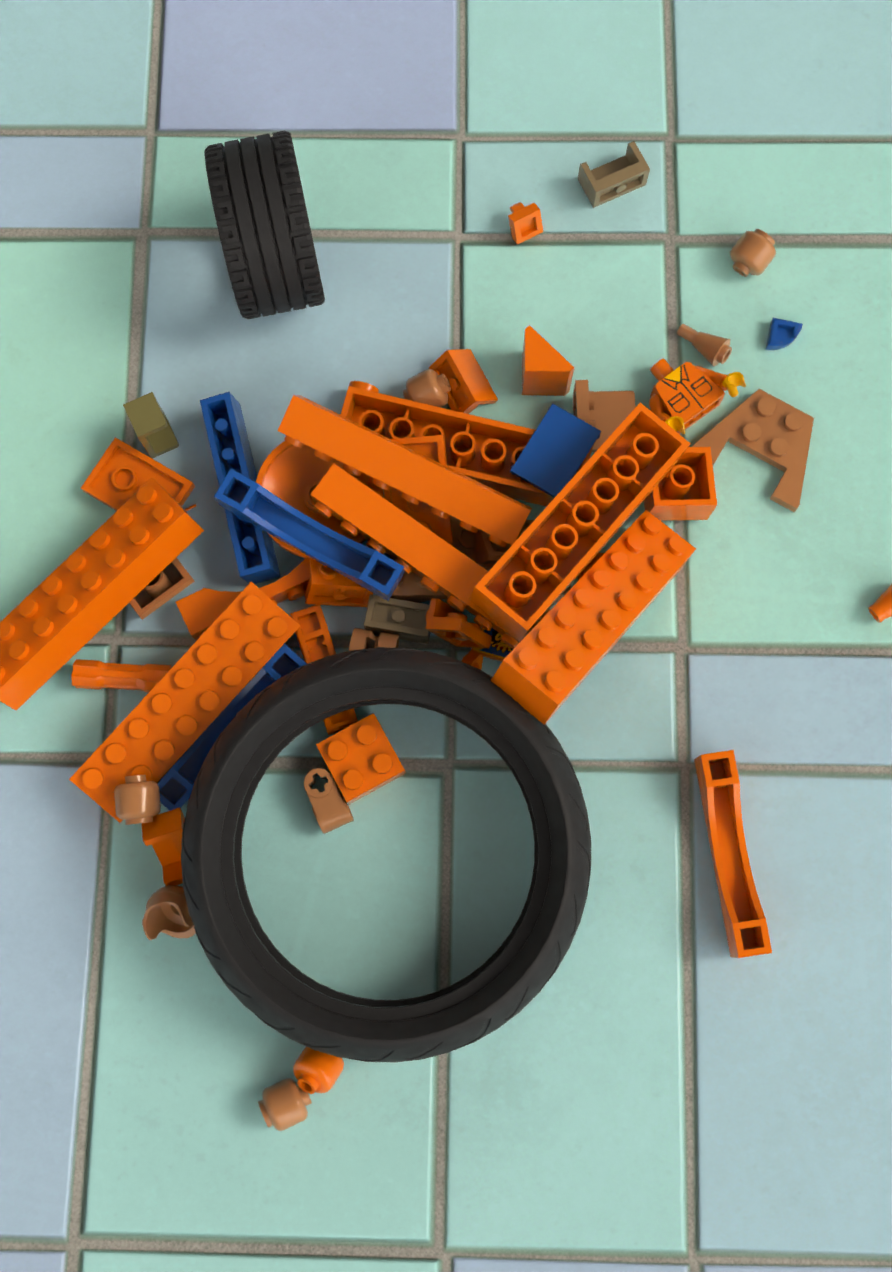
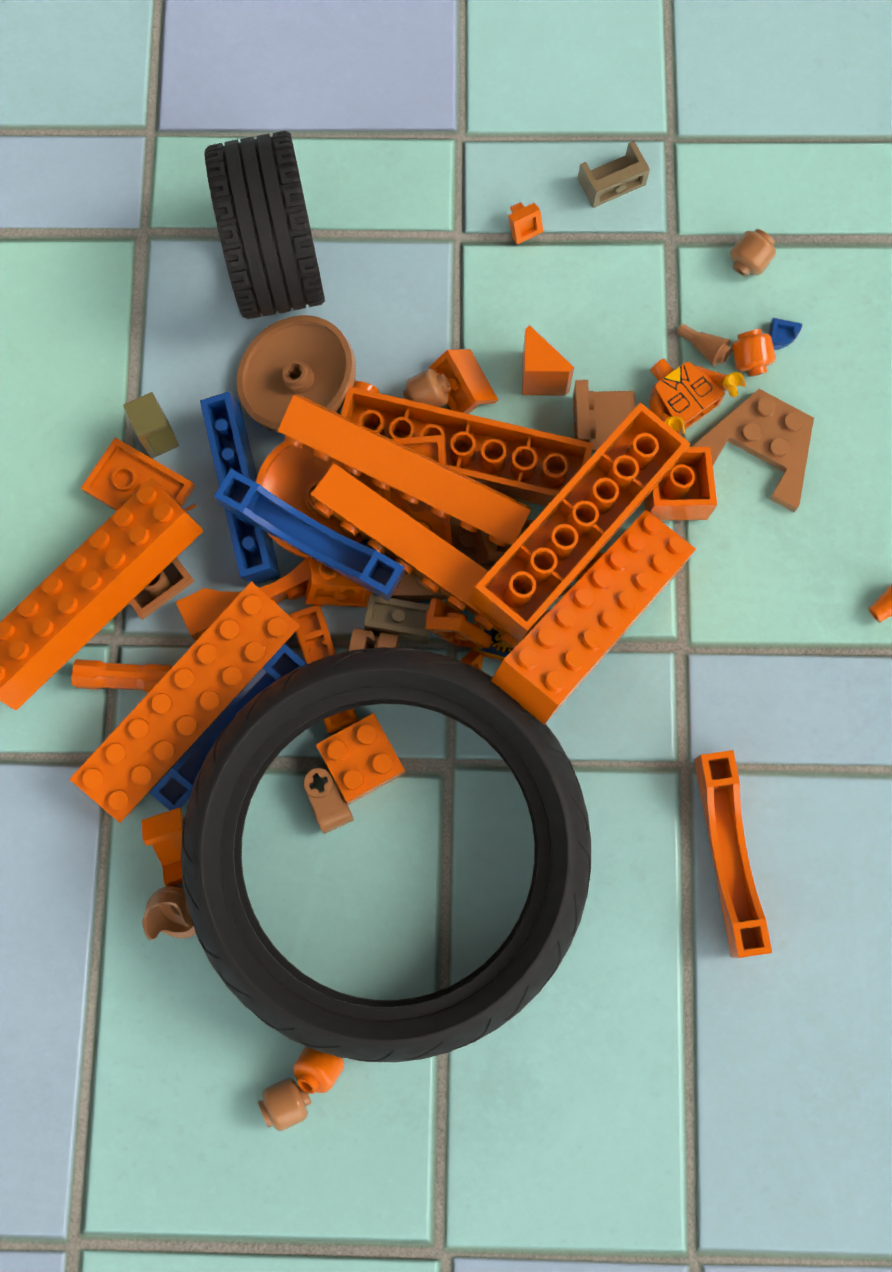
medium nougat head [114,775,161,825] -> none
blue piece [510,404,601,498] -> none
none -> medium nougat dish [237,315,356,434]
none -> orange head [732,329,776,377]

